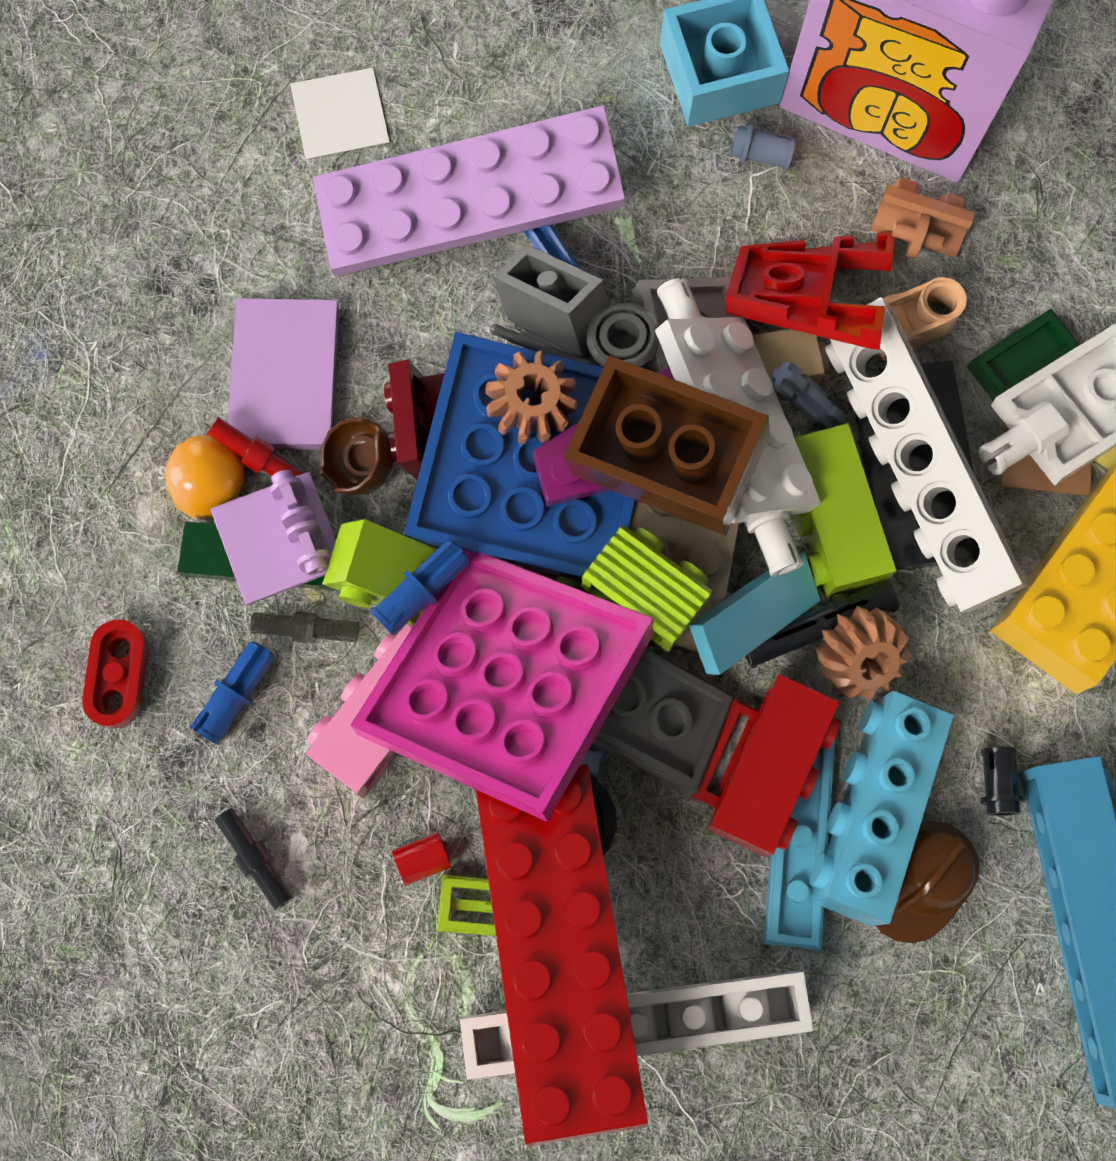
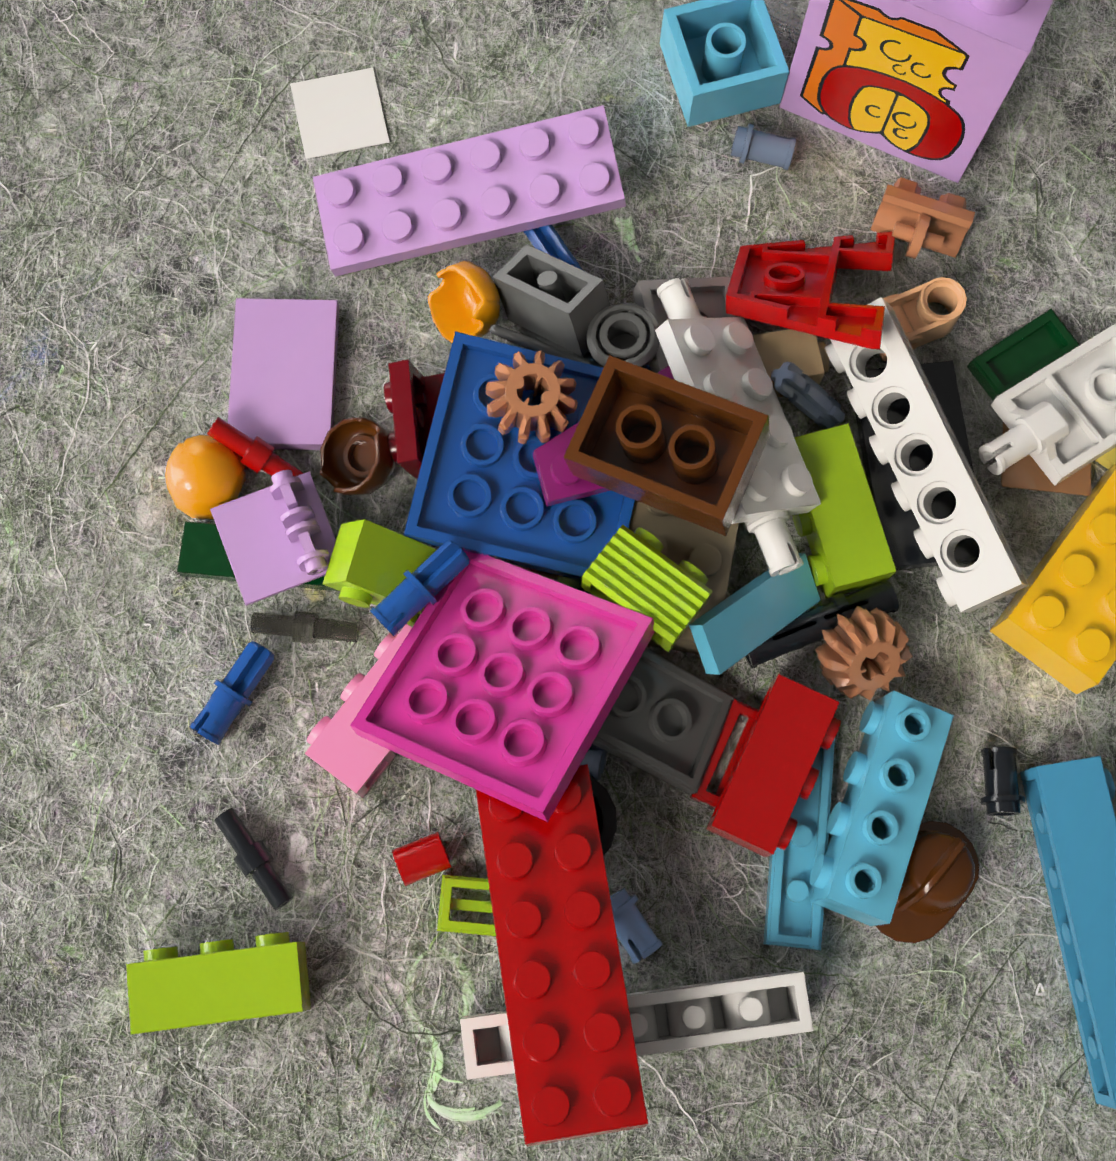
red plate [82,619,149,729] -> none
none -> lime brick [126,932,311,1035]
none -> light orange hair [428,261,500,343]
none -> light blue pin [610,888,662,964]

